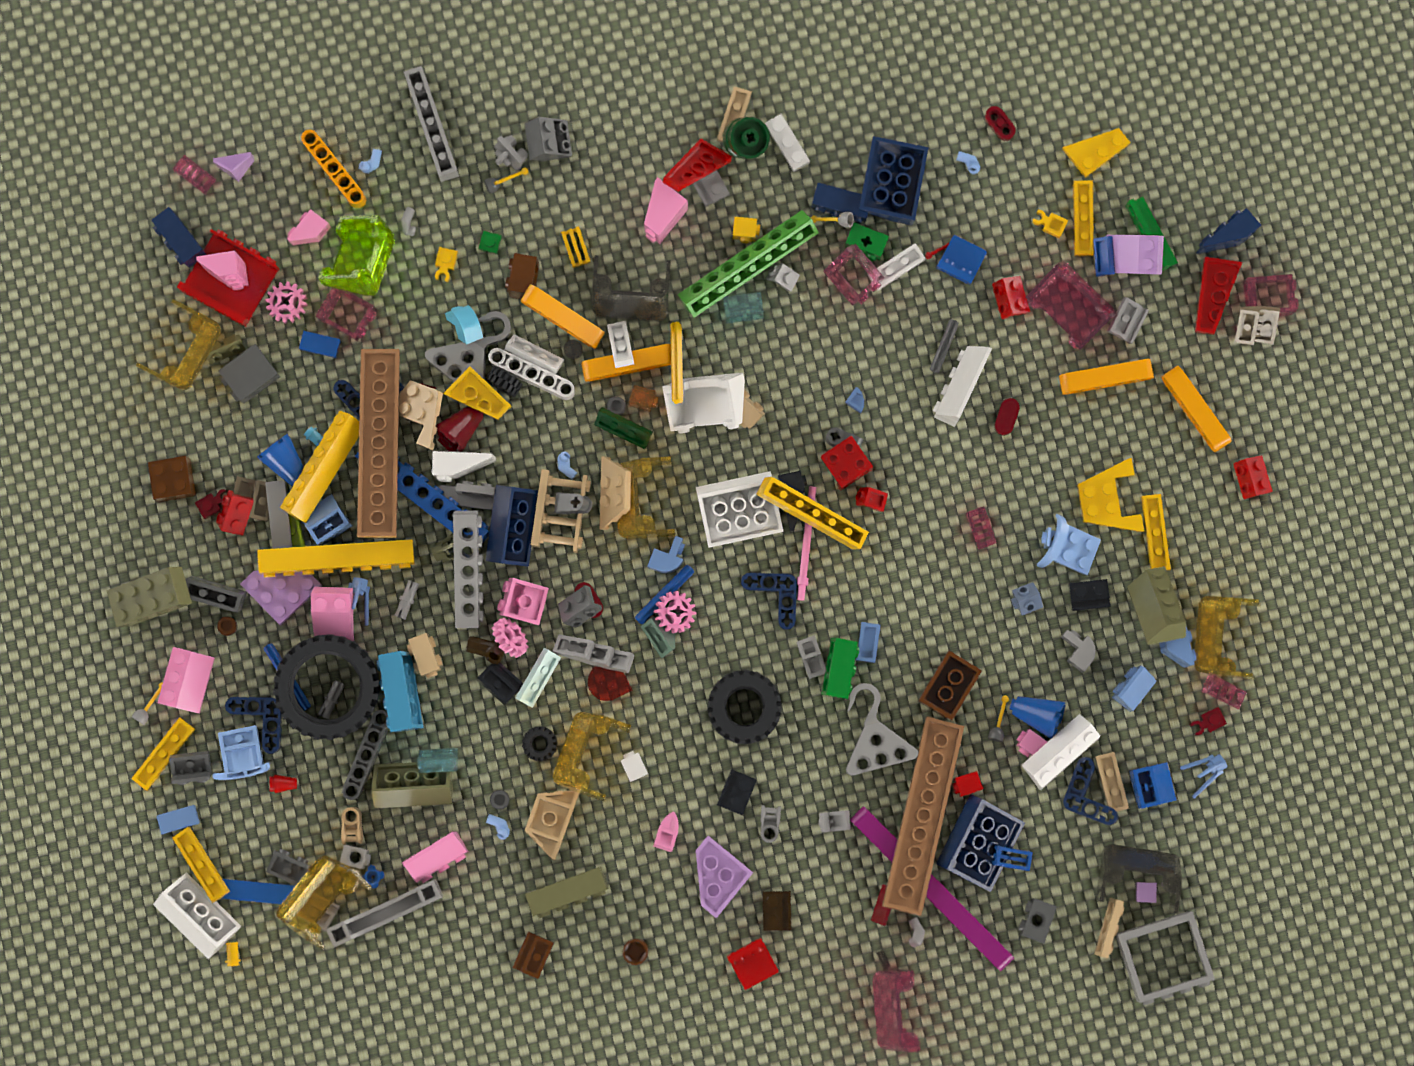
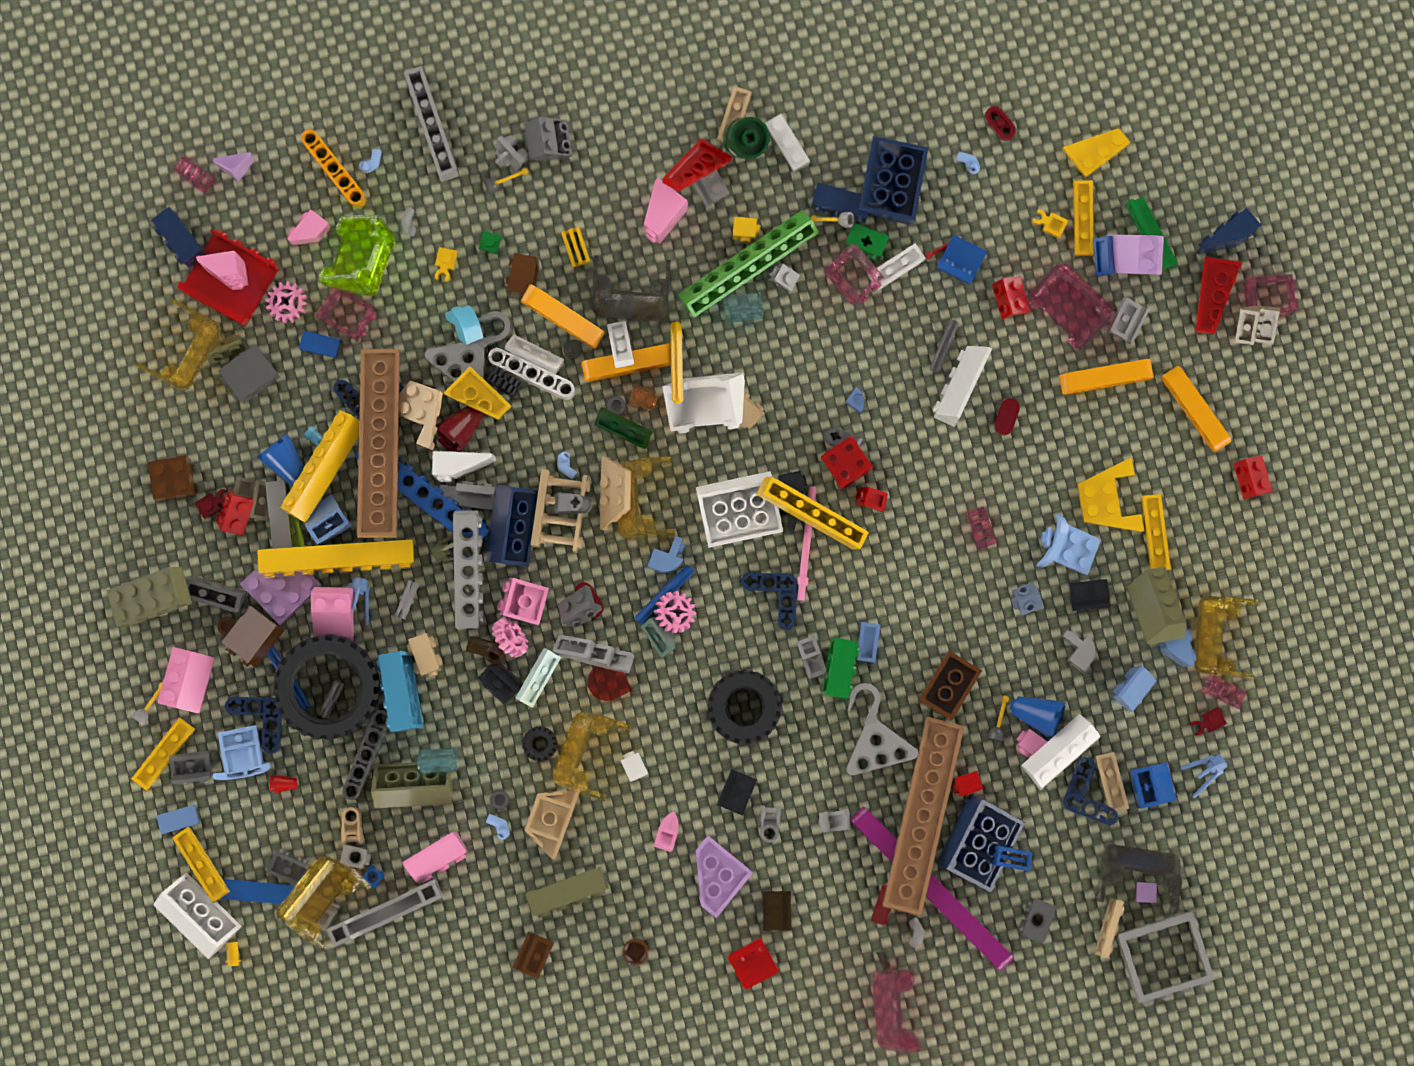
none -> brick [222,605,284,668]

